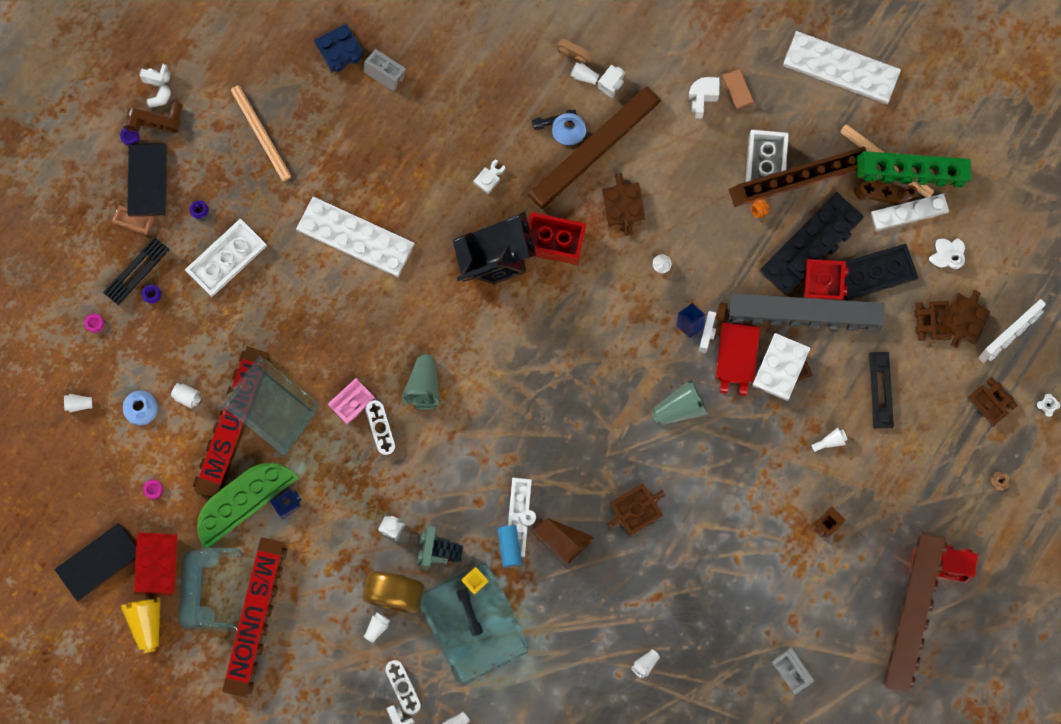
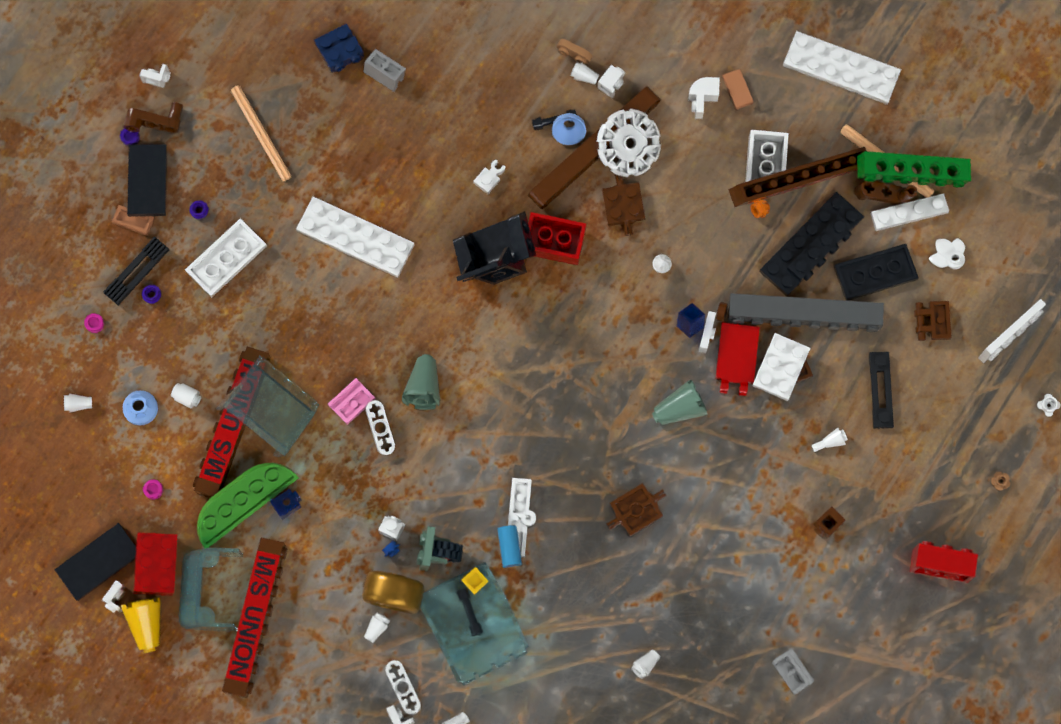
white arm [147,85,171,108] -> none
reddish brown slope [533,518,594,568] -> none
red plate [804,259,849,300] -> none
reddish brown brick [884,531,948,693] -> none
reddish brown plate [942,290,991,348] -> none
reddish brown plate [968,377,1018,427] -> none
none -> white bracket [102,581,125,613]
none -> blue plate [382,540,400,558]
none -> white plate [597,109,661,177]

